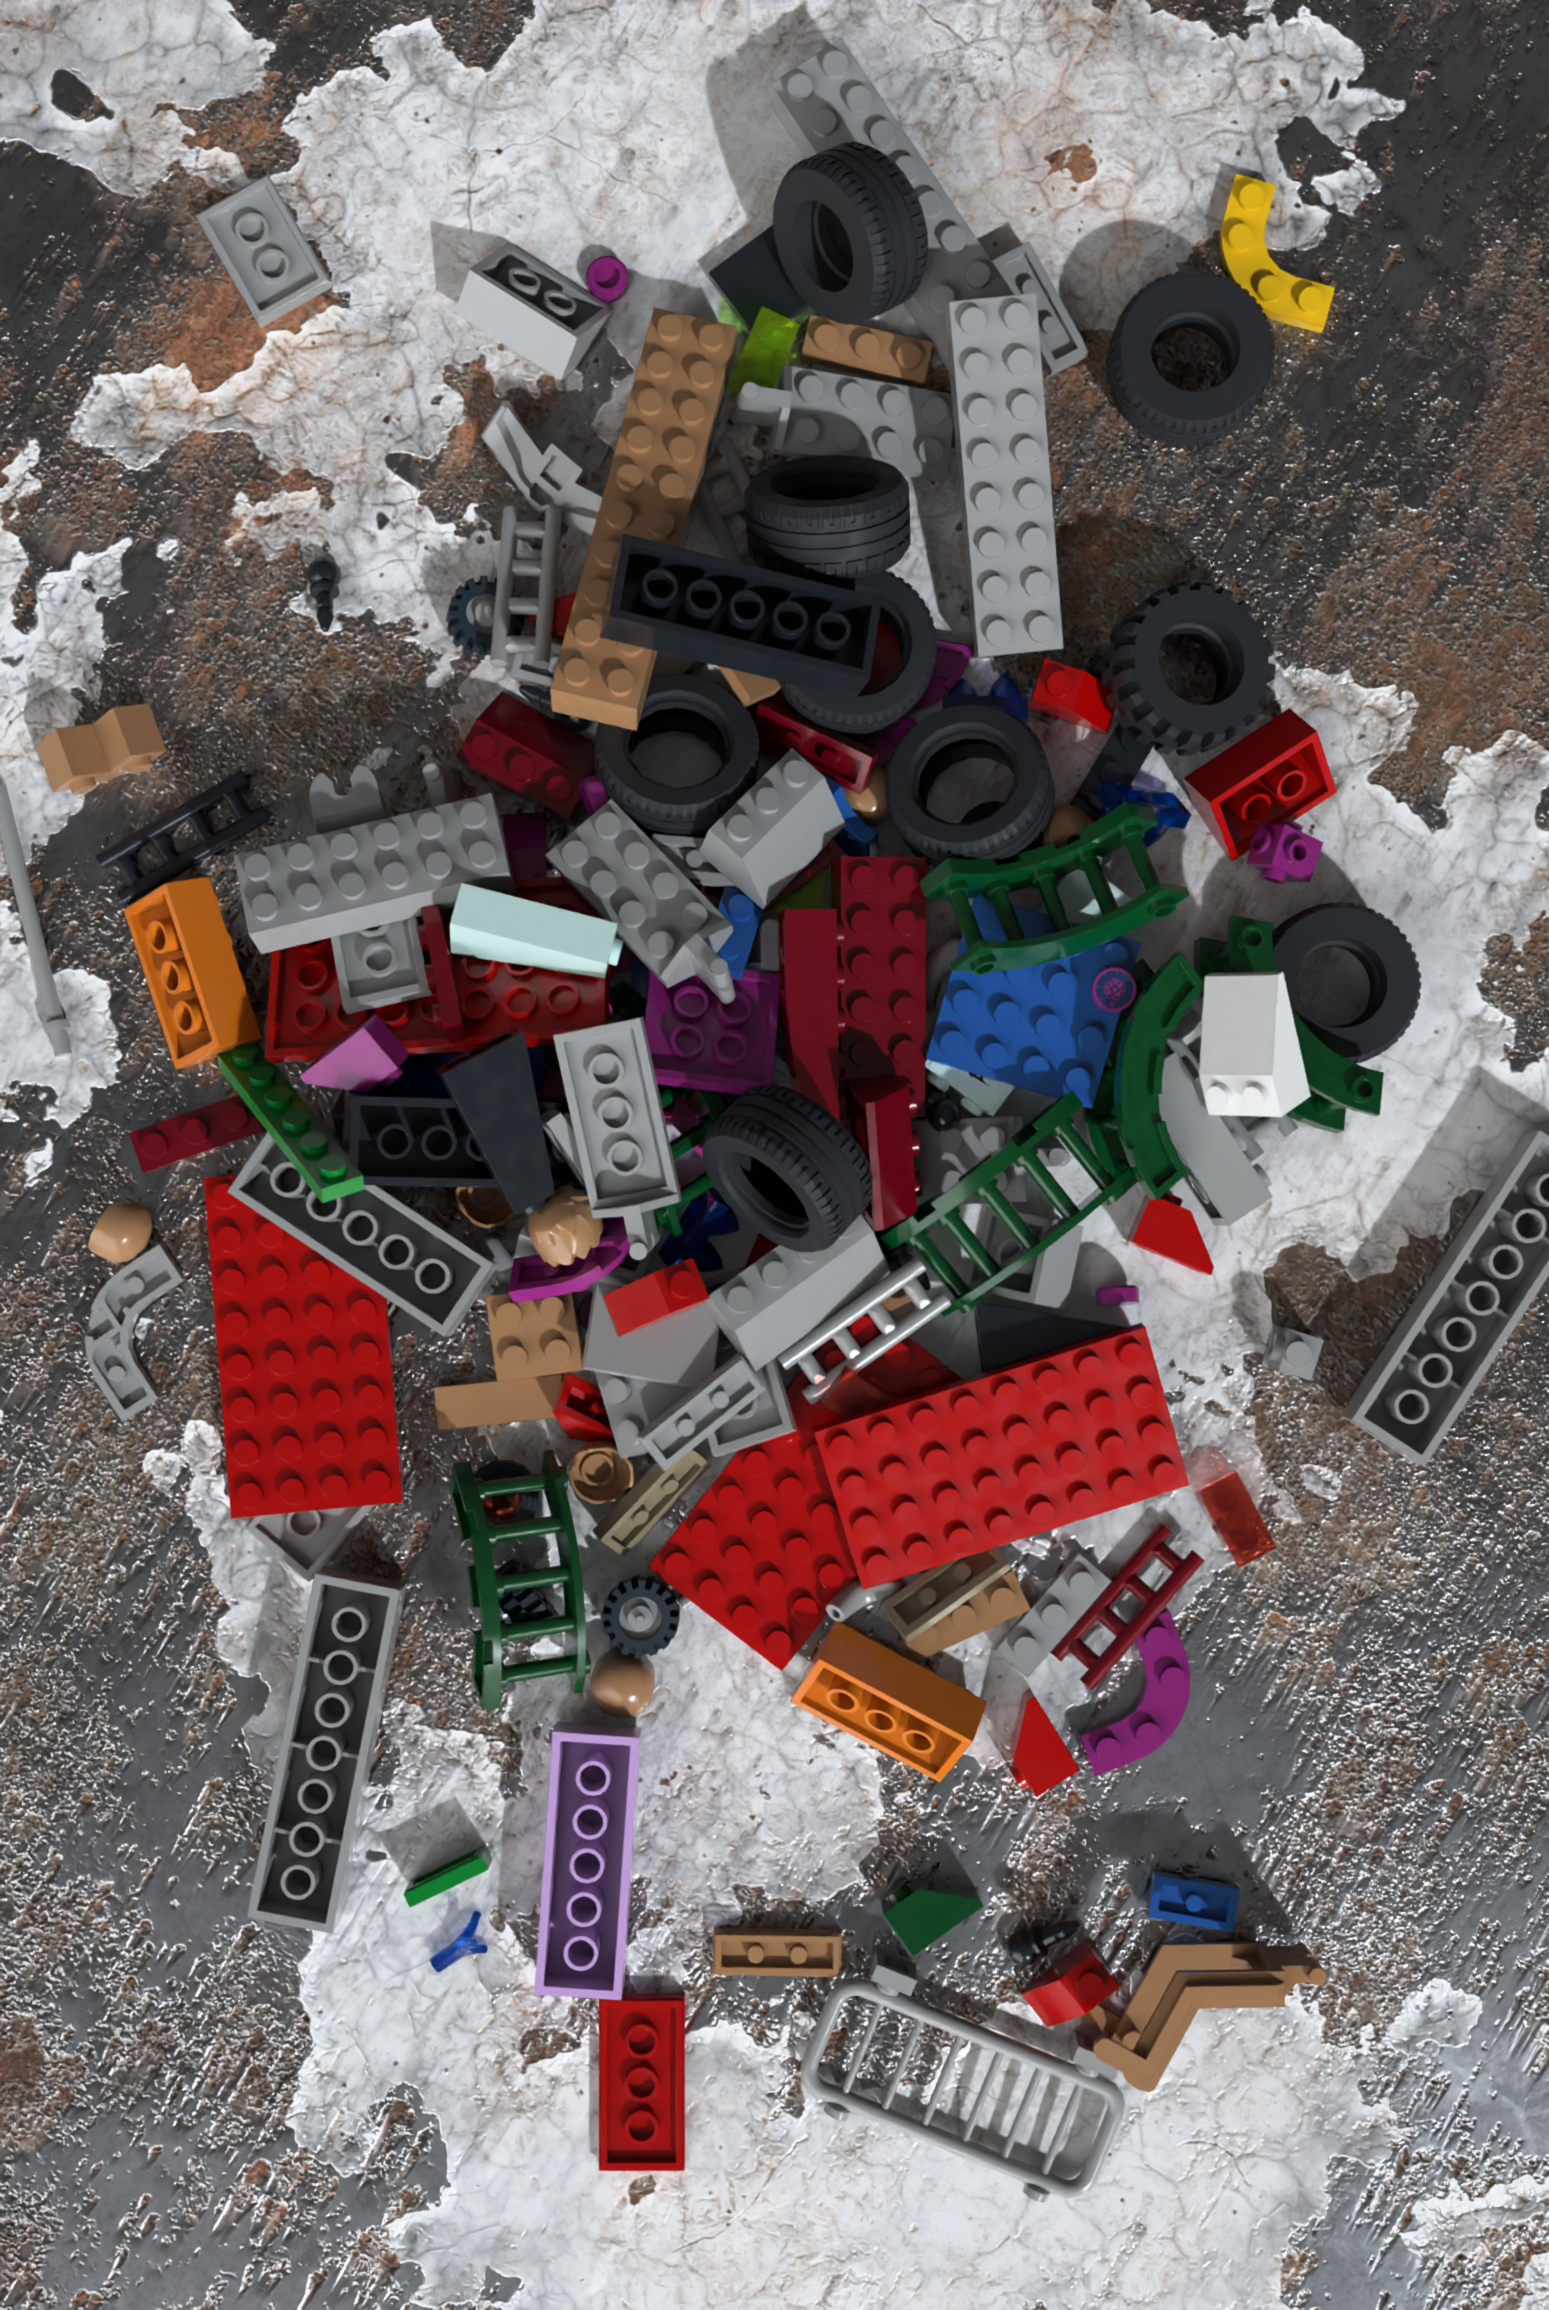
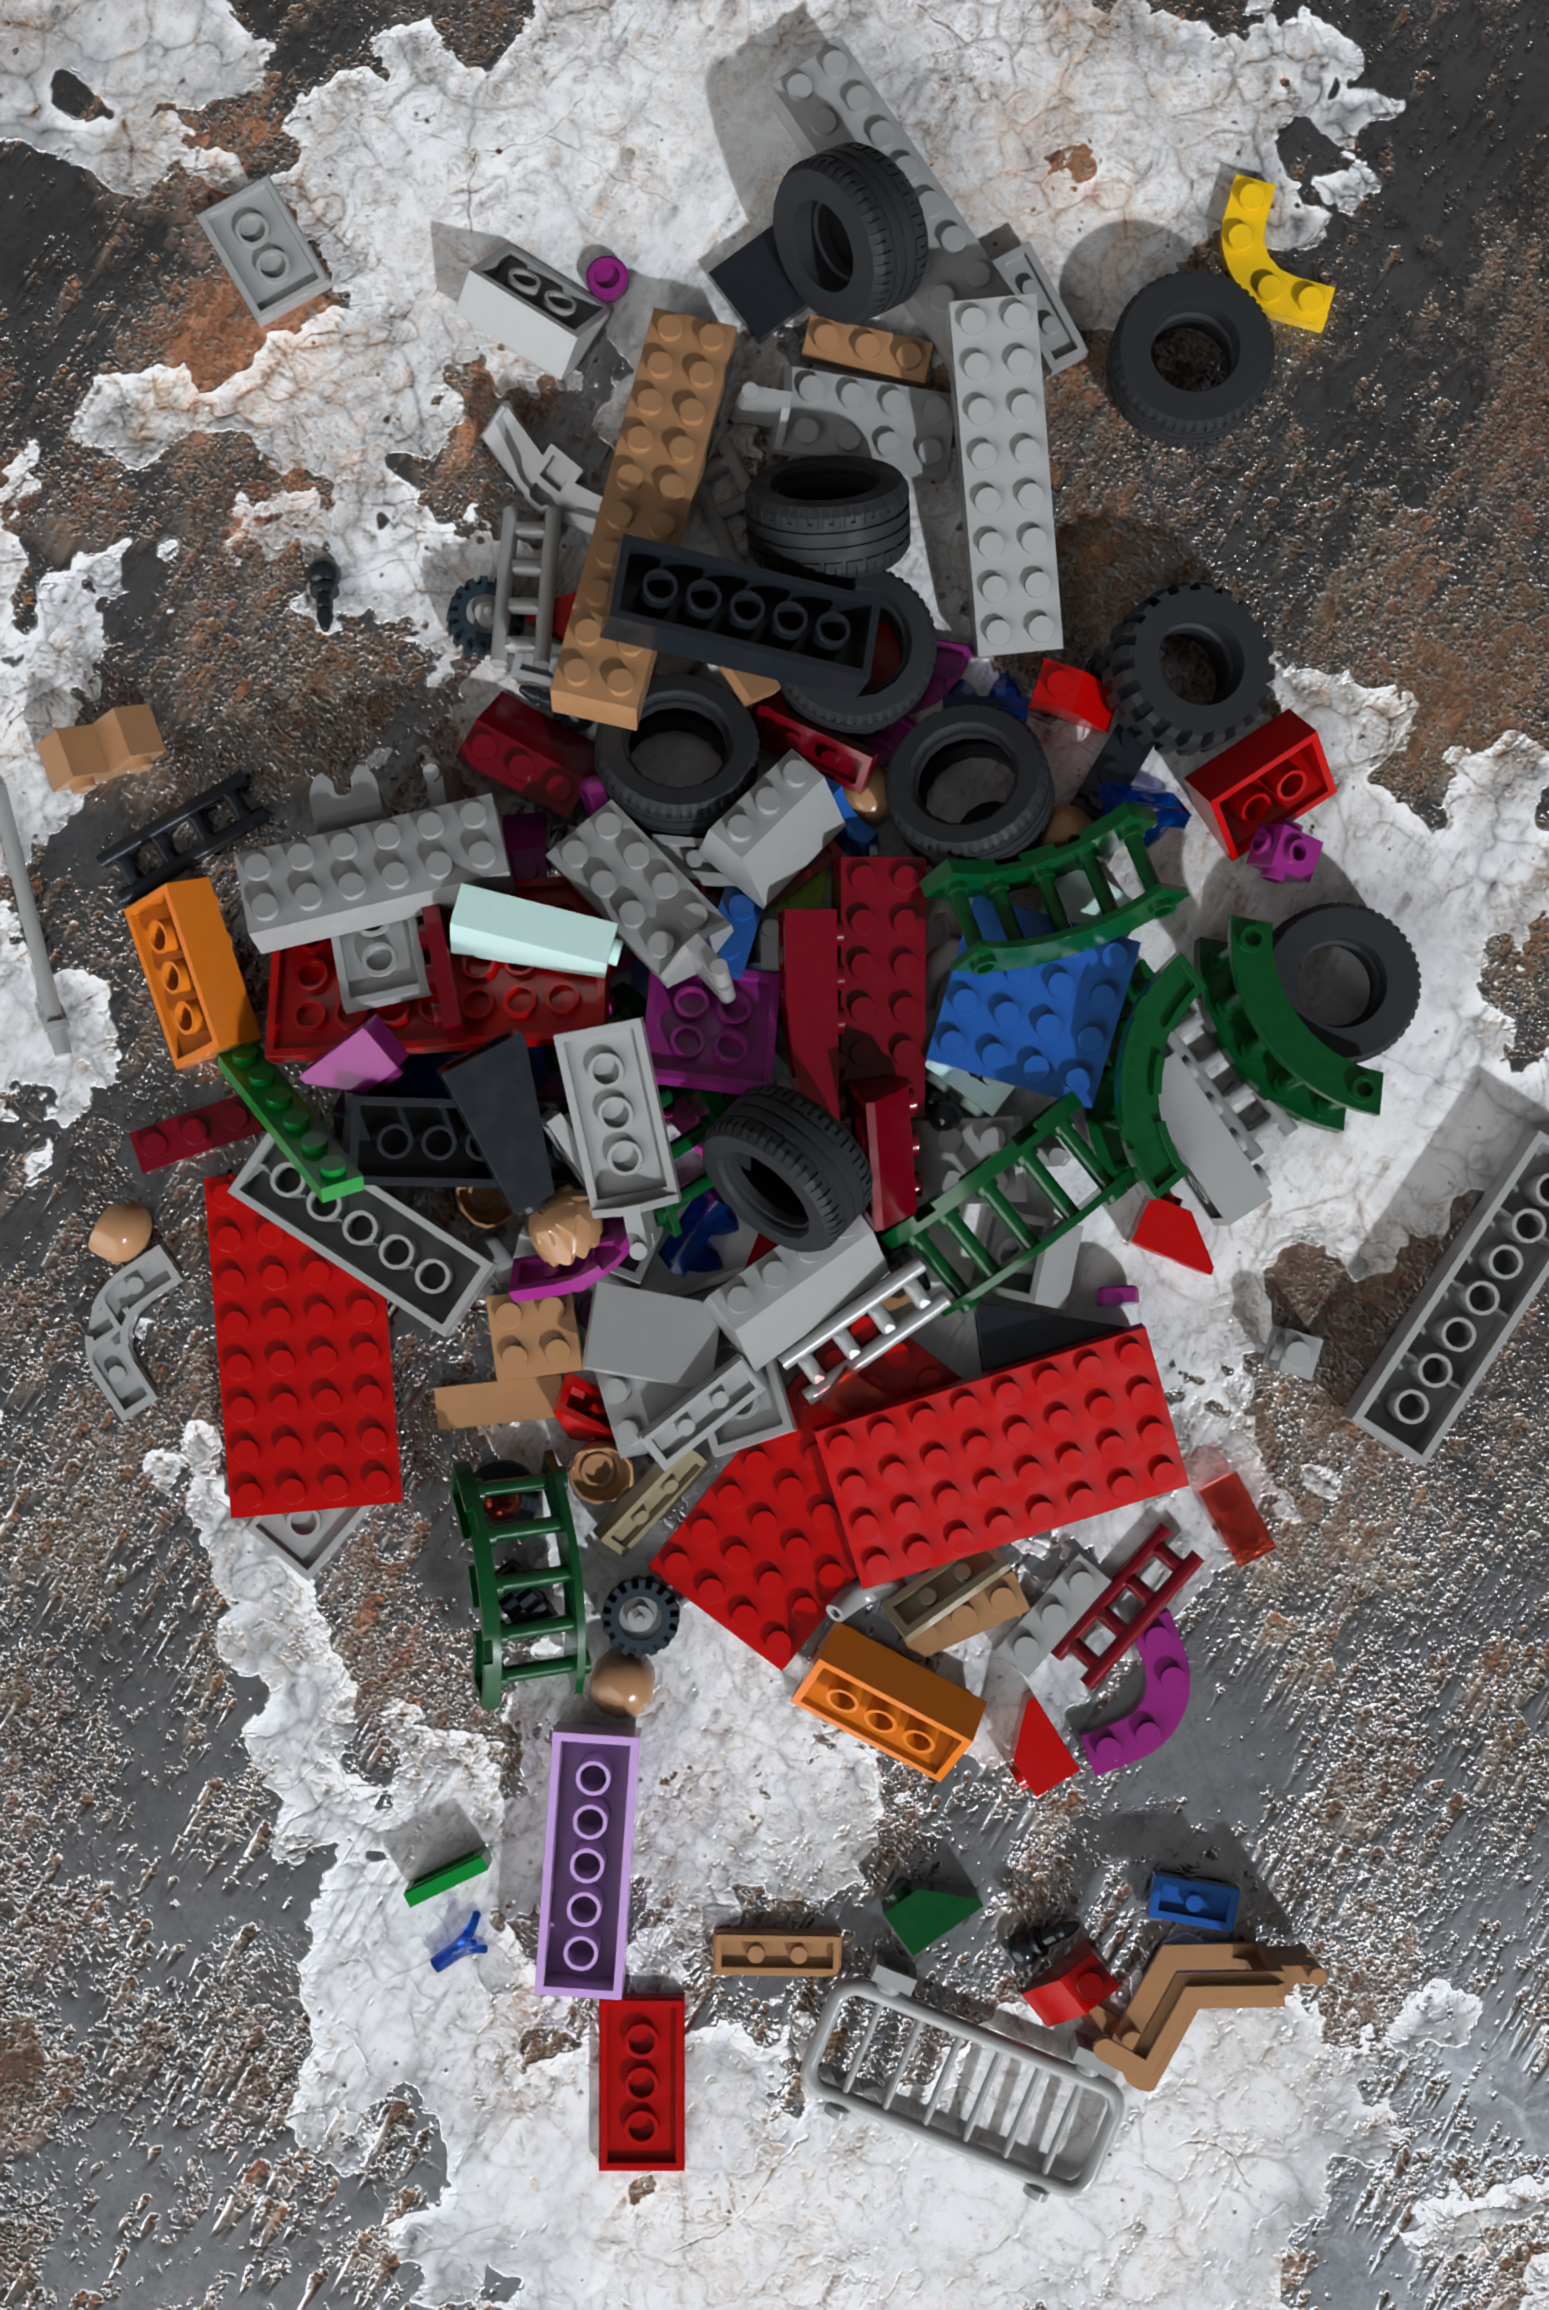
light grey brick [247,1567,407,1934] -> none
red slope [602,1258,709,1337] -> none
clear neon green plate [727,306,801,393] -> none
tile [1091,968,1136,1012] -> none
white slope [1199,972,1311,1117] -> none

